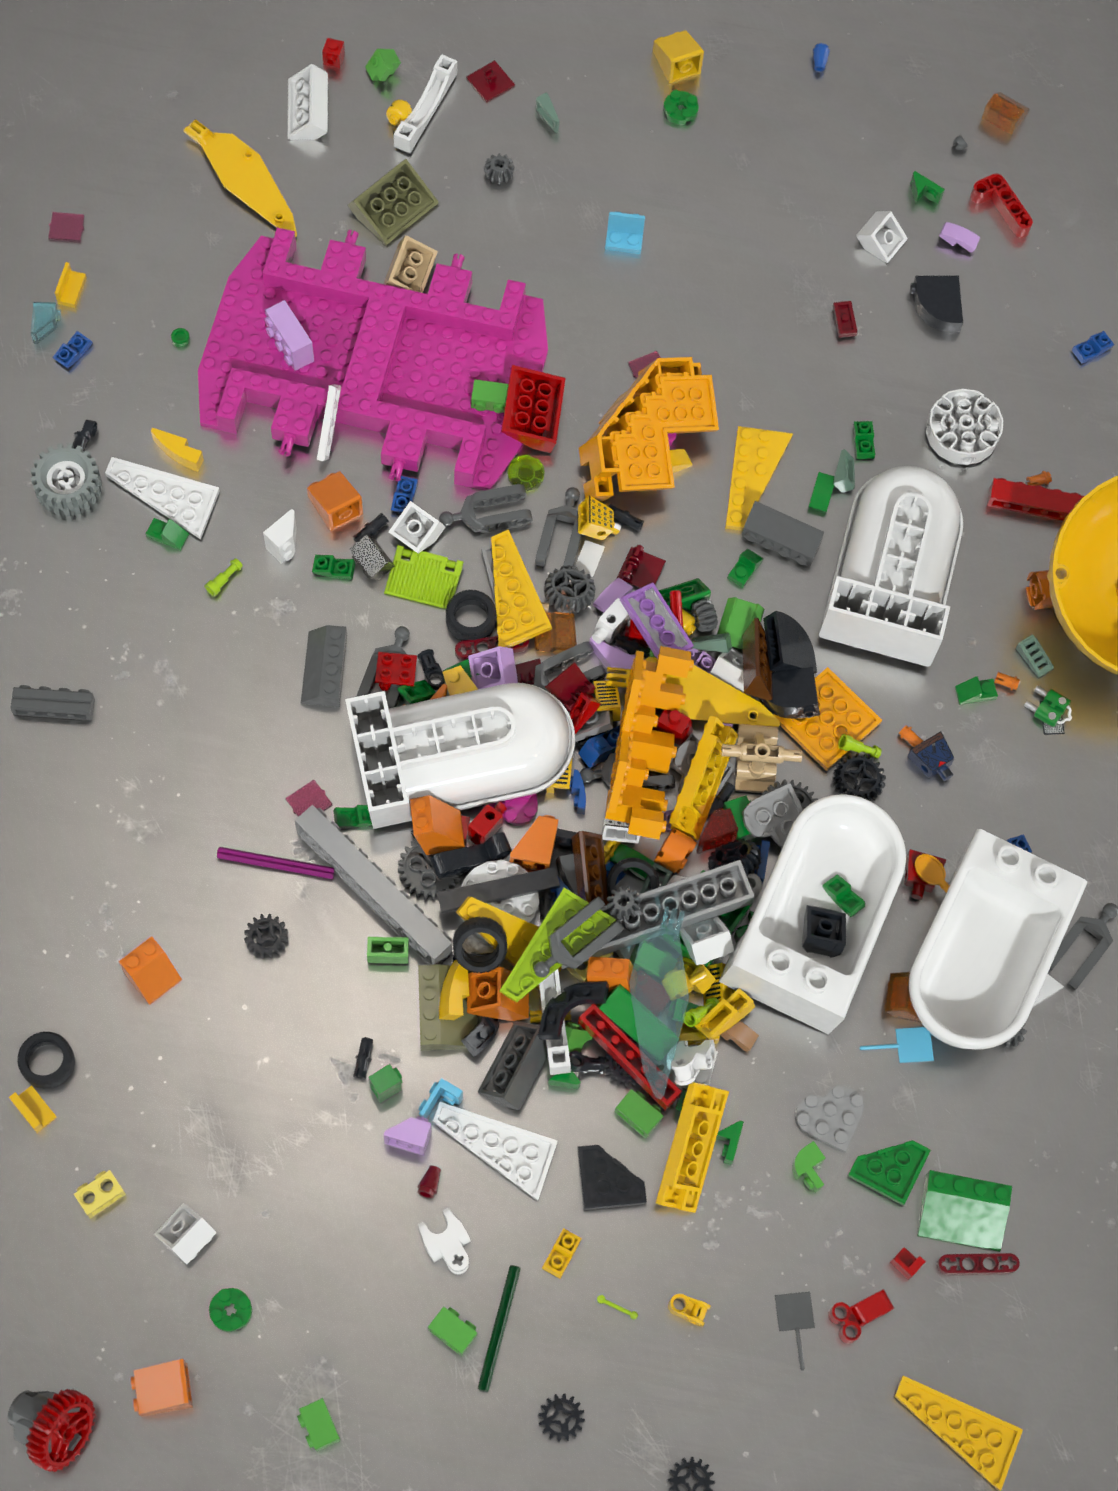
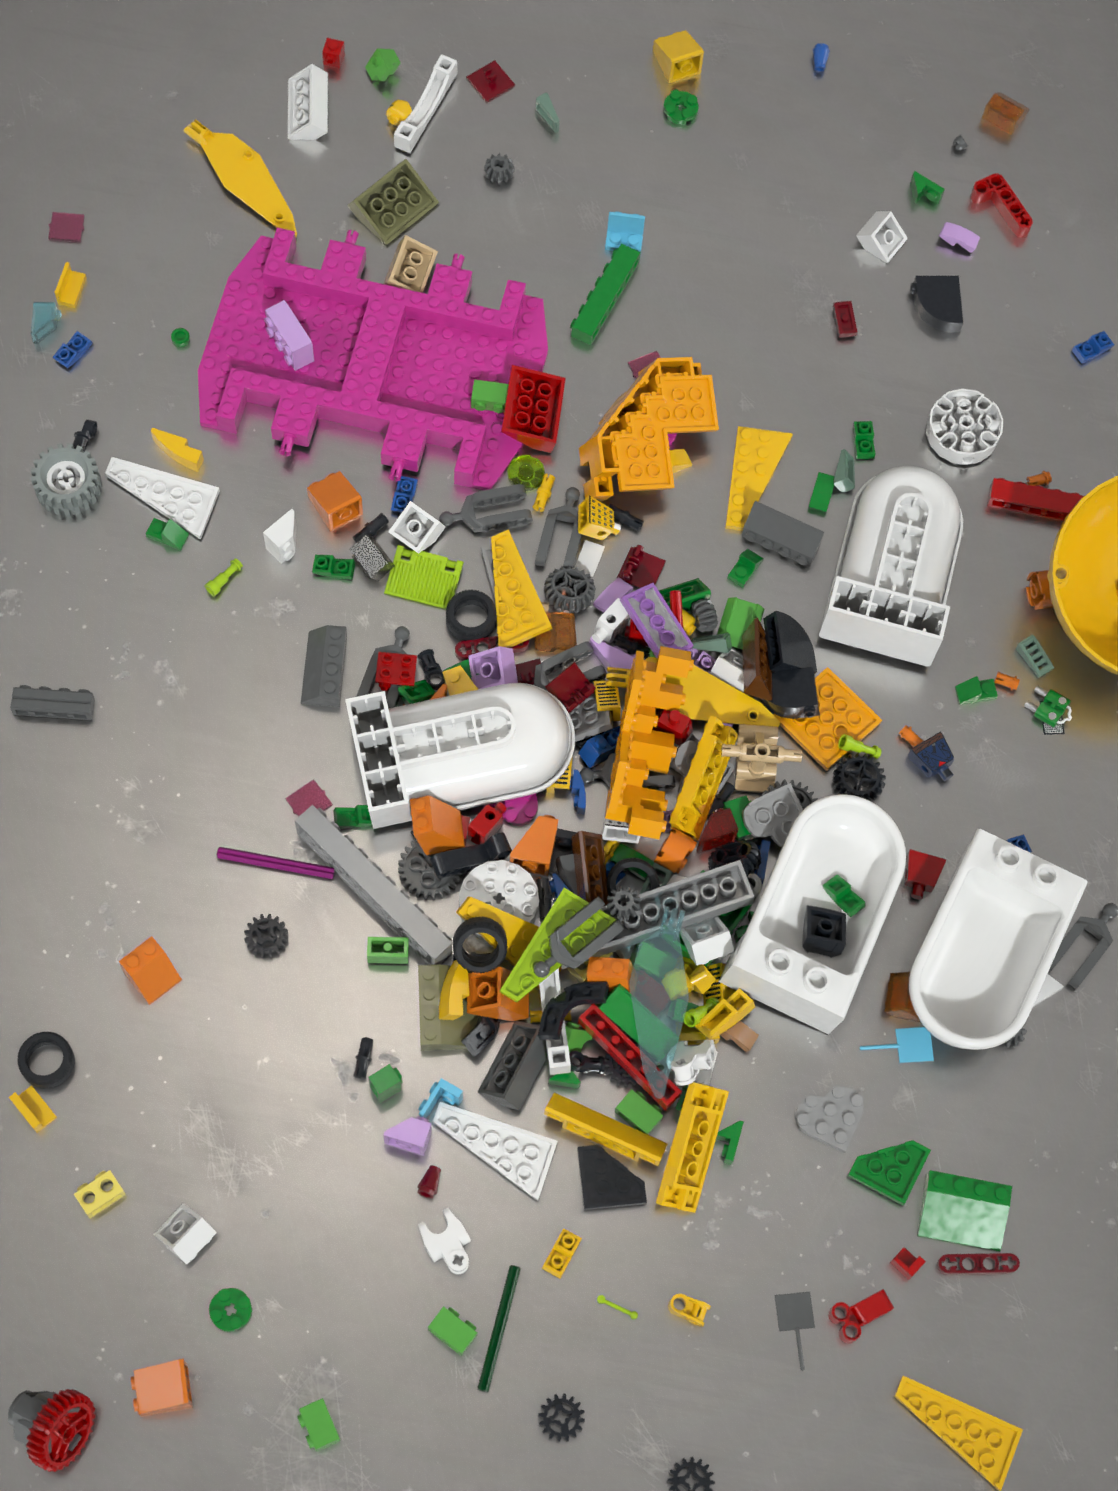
white tile [317,384,341,461] -> none
black tile [437,867,560,913] -> none
red slope [569,692,601,734] -> none
bright green brick [792,1141,826,1193] -> none
light orange piece [914,854,950,893] -> none
none -> yellow pin [532,473,555,512]
none -> yellow slope [544,1092,668,1166]
none -> green brick [570,243,641,345]

